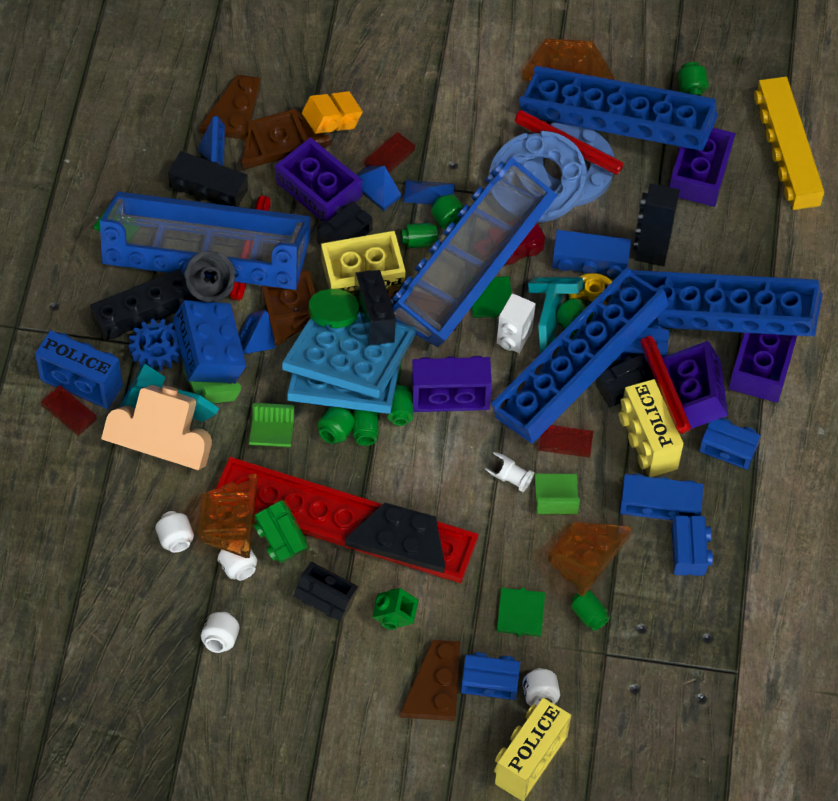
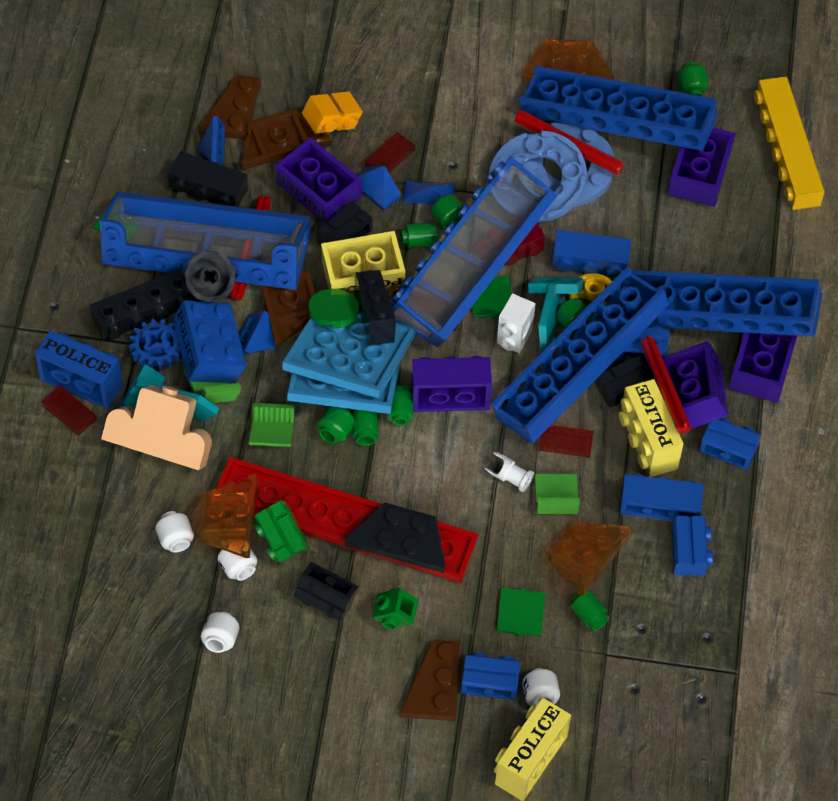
black brick [633,183,680,267] -> none

